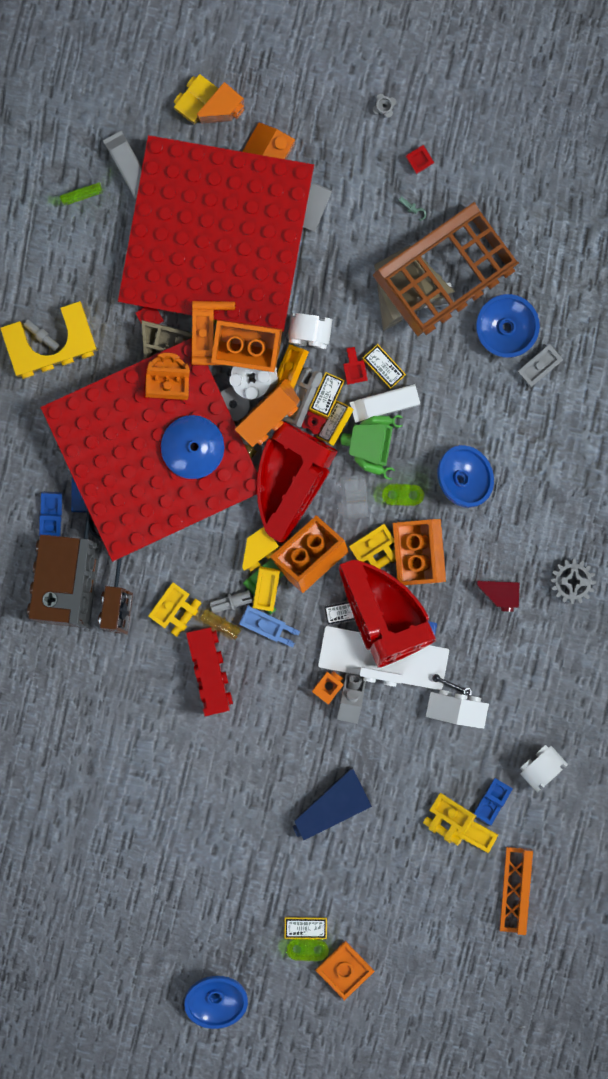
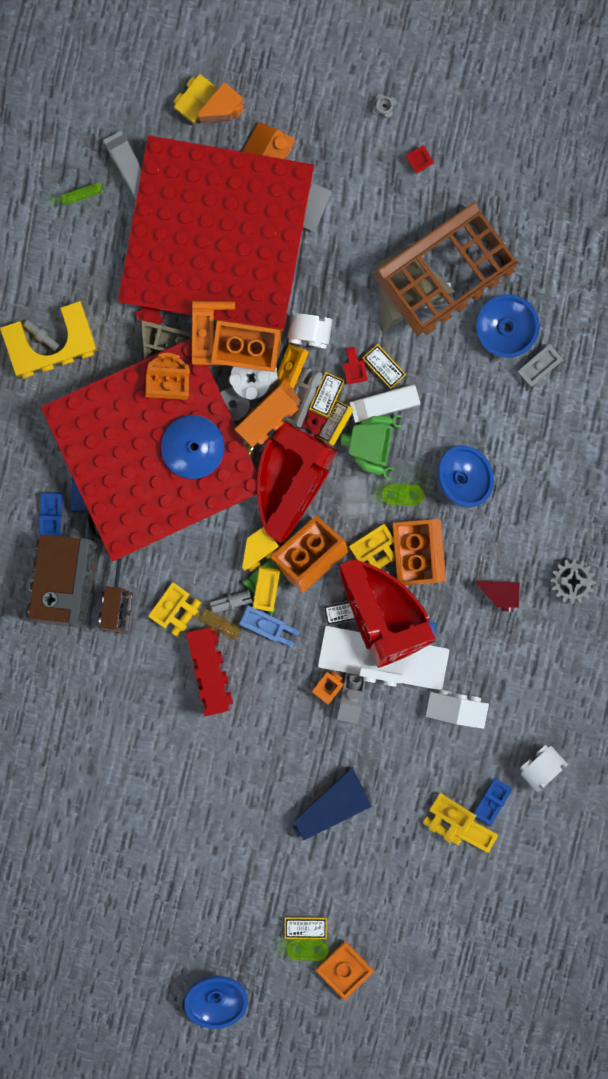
sand green hand [398,196,427,221] -> none
black hinge [432,674,472,696] -> none
orange fence [499,847,533,935] -> none

